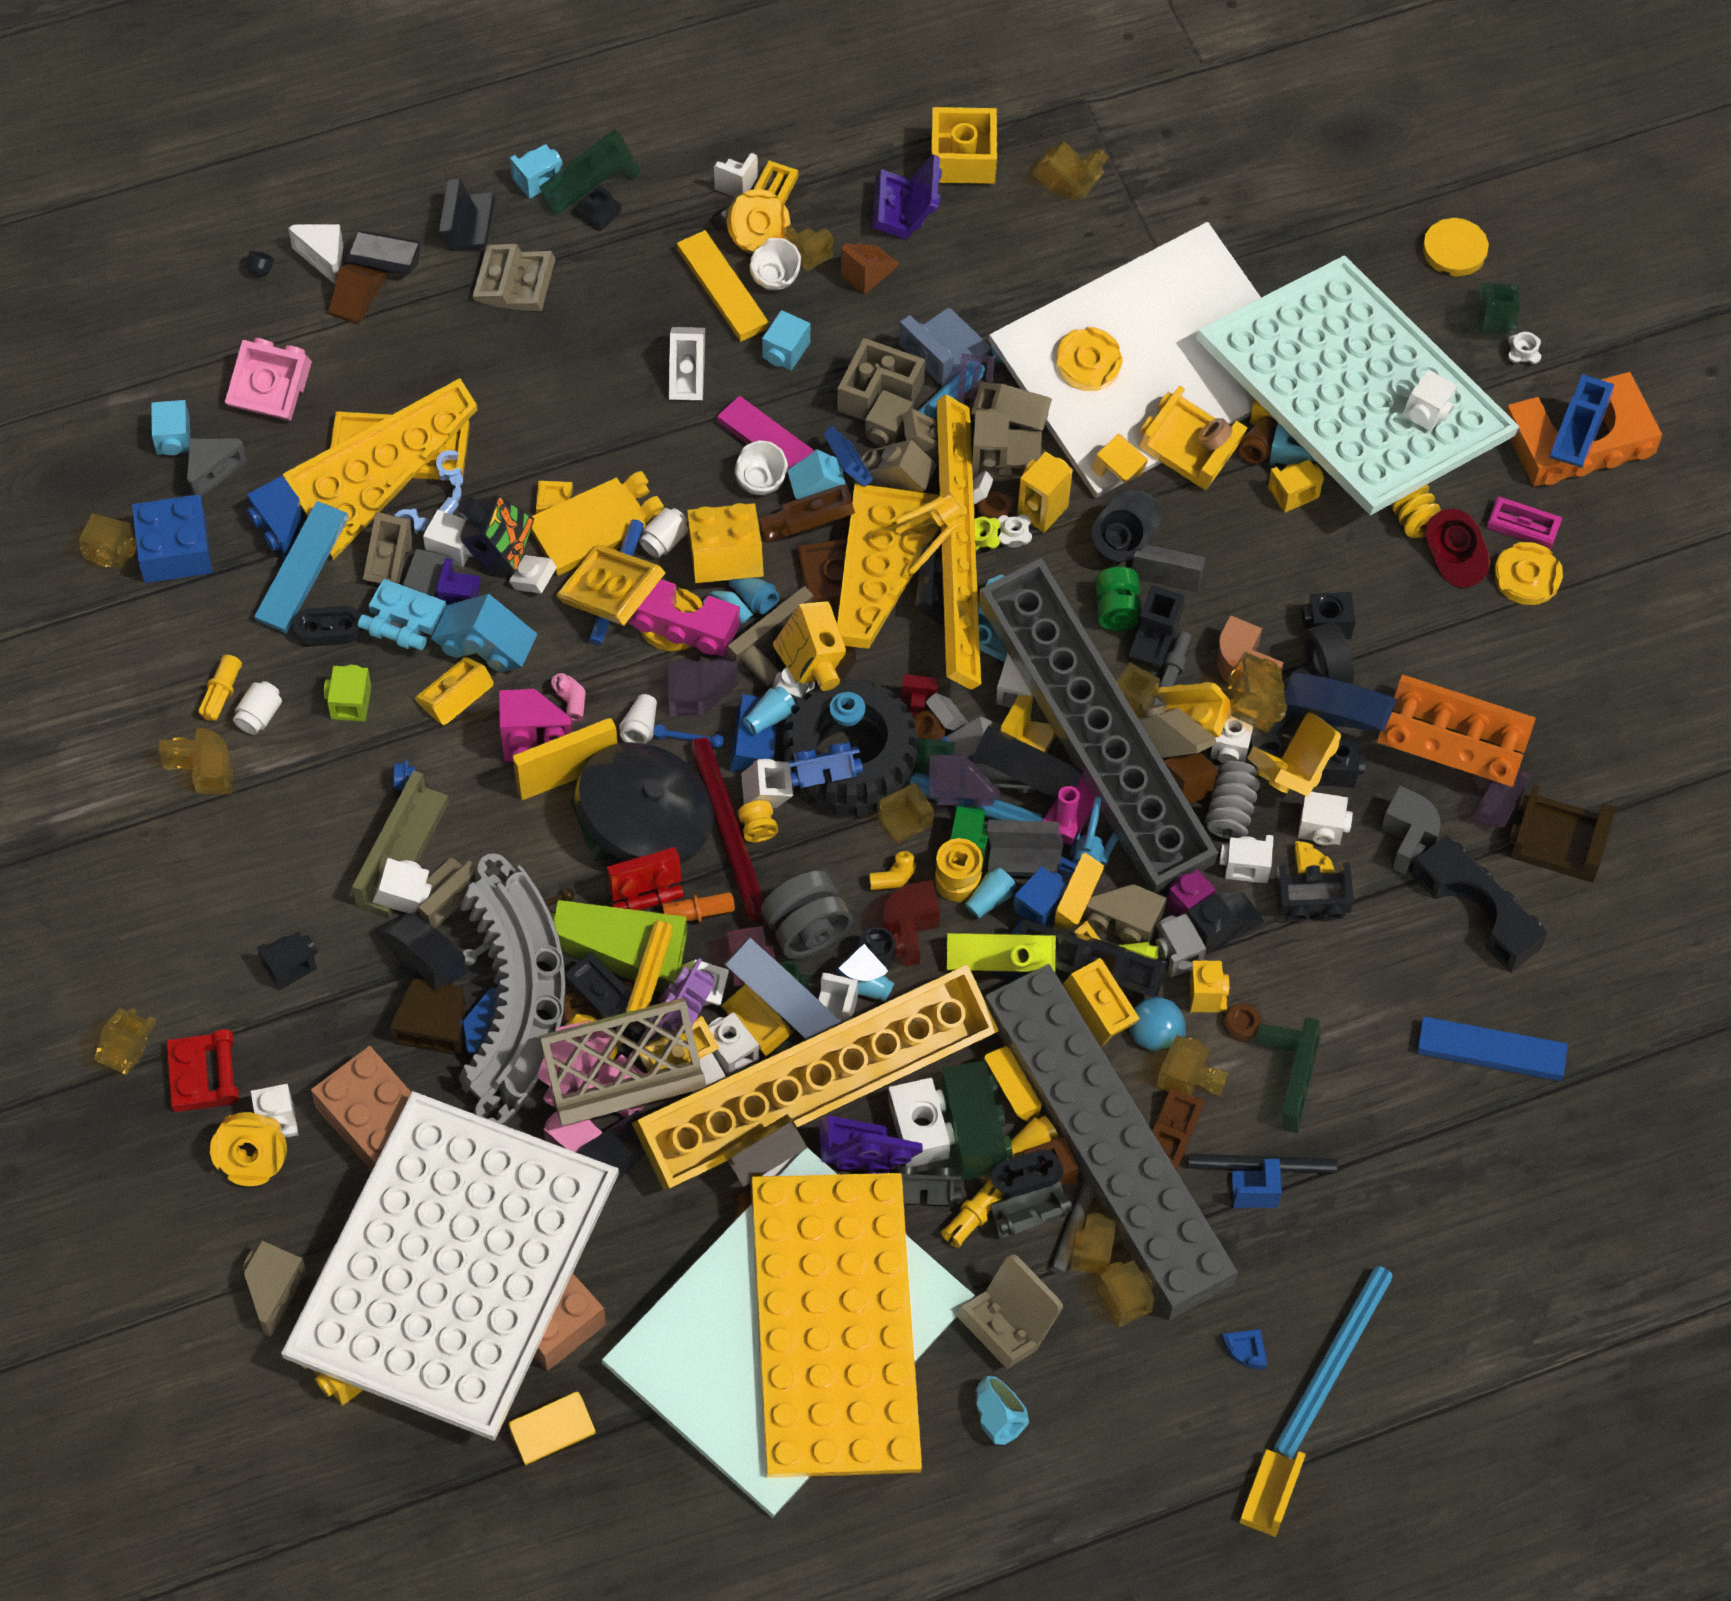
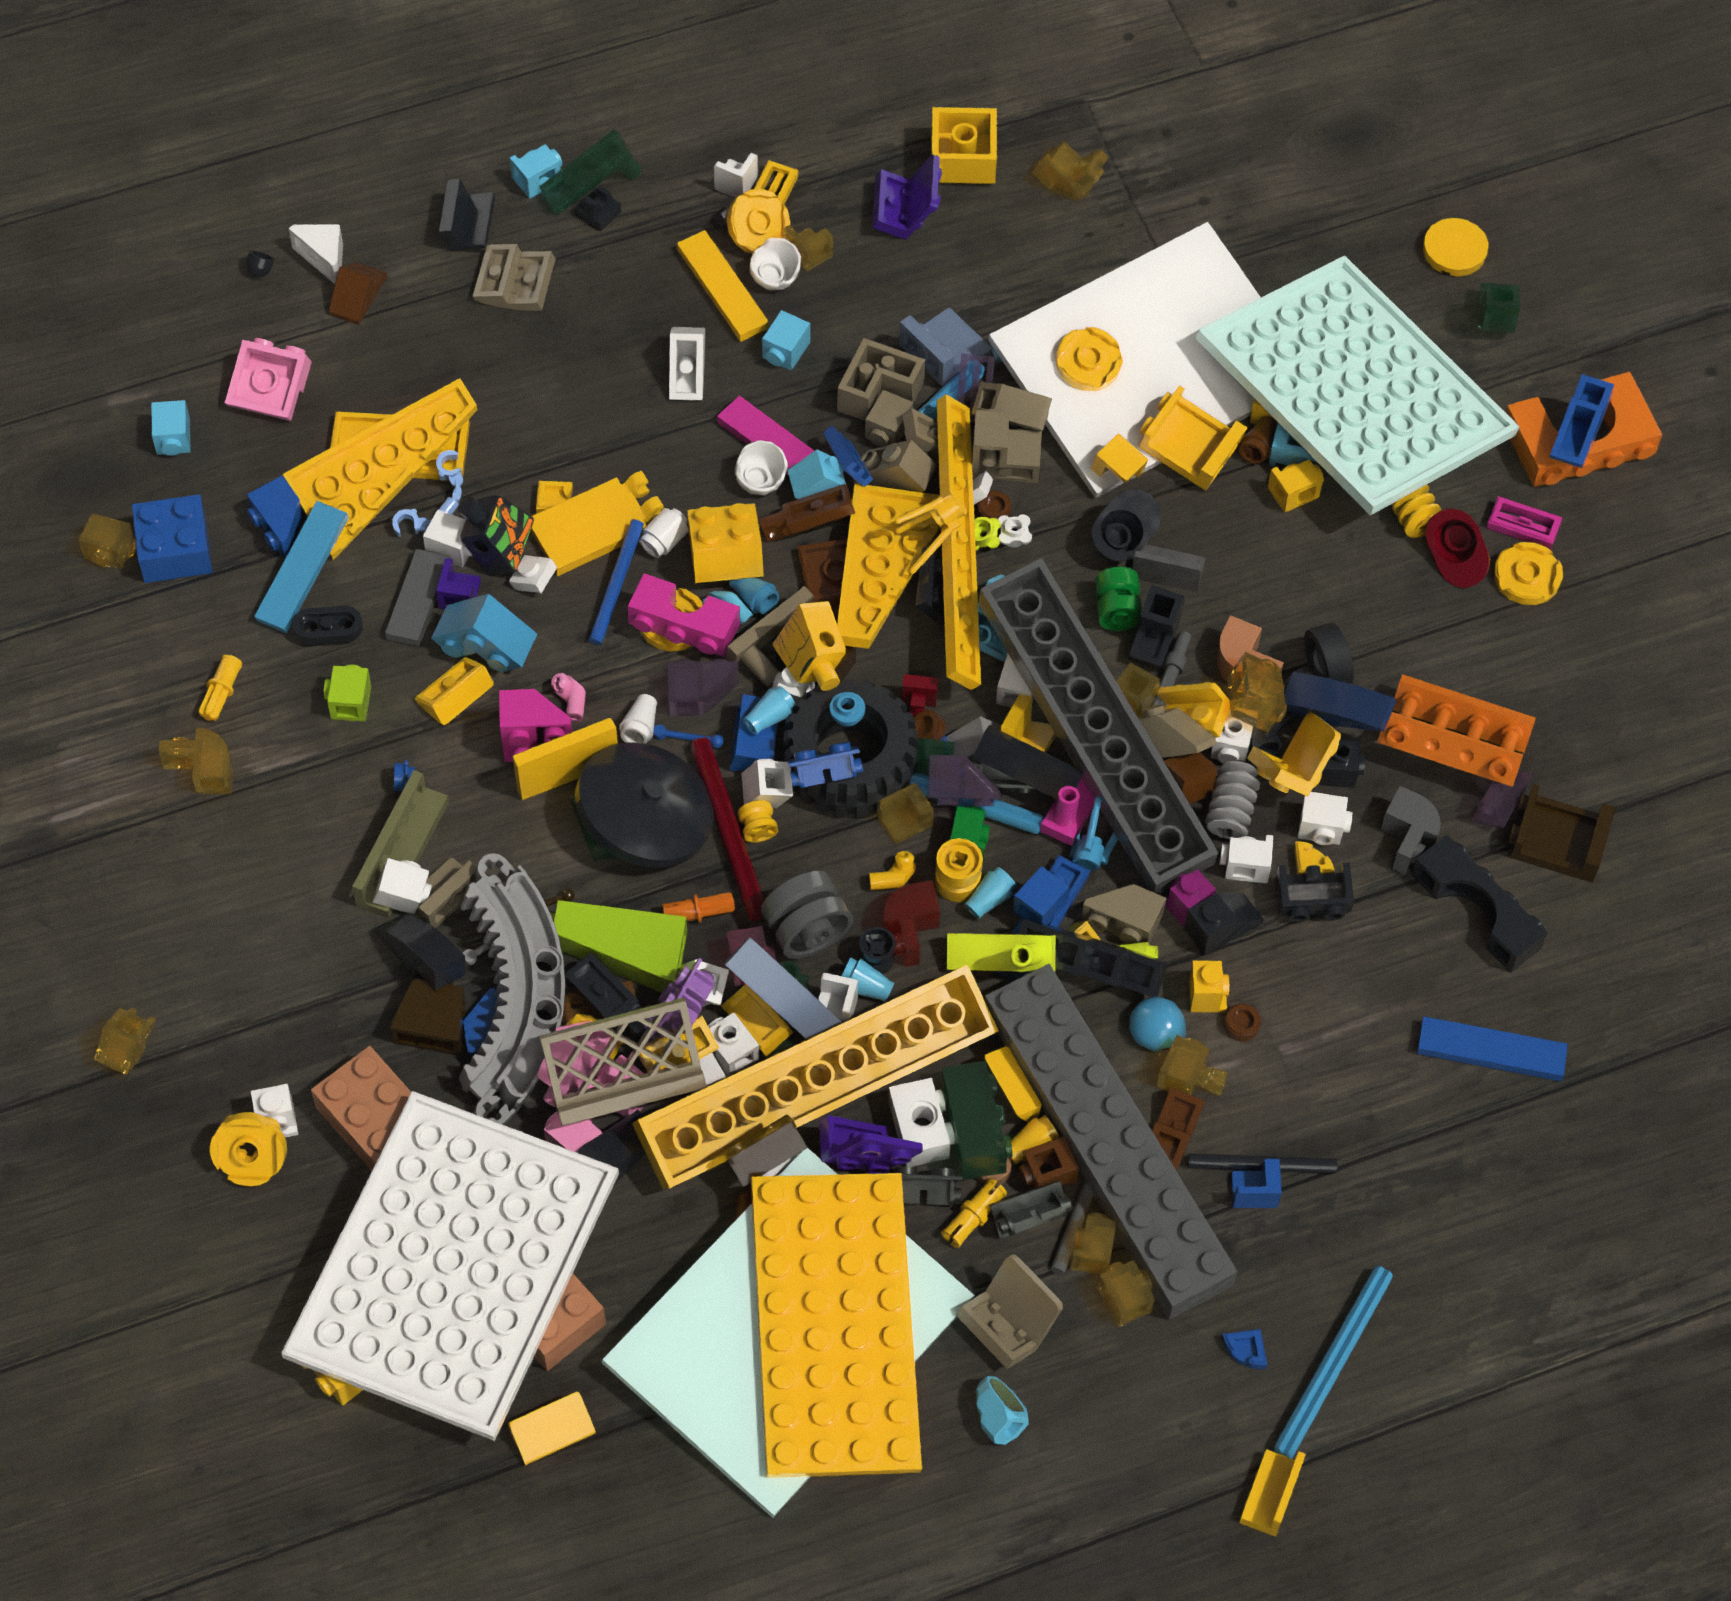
red plate [167,1029,239,1112] -> none
dark grey slope [187,439,247,497] -> none
white brick [233,681,282,735] -> none
dark tan slope [243,1241,306,1337] -> none
black brick [257,931,318,991] -> none
slope [347,230,420,274] -> none
medium azure plate [358,579,446,650] -> none
dark tan slope [363,512,412,584] -> none
yellow tile [556,544,665,626] -> none
red plate [607,847,684,911] -> none
yellow axle [626,921,673,1012] -> none
tile [835,944,888,981] -> none
dark orange slope [841,243,899,295] -> none
light grey tile [926,693,969,731] -> none
flat silver panel [987,820,1063,876] -> none
black beam [991,1149,1064,1197] -> none
yellow brick [1017,451,1073,533] -> none
yellow slope [1054,853,1104,929] -> none
yellow panel [1063,958,1140,1047] -> none
light grey brick [1156,913,1206,978] -> none
medium nougat tile [1198,418,1232,451] -> none
clear green piece [1257,1017,1321,1133] -> none
black brick [1302,592,1356,639] -> none
white brick [1402,369,1458,431] -> none
white plate [1508,332,1541,364] -> none

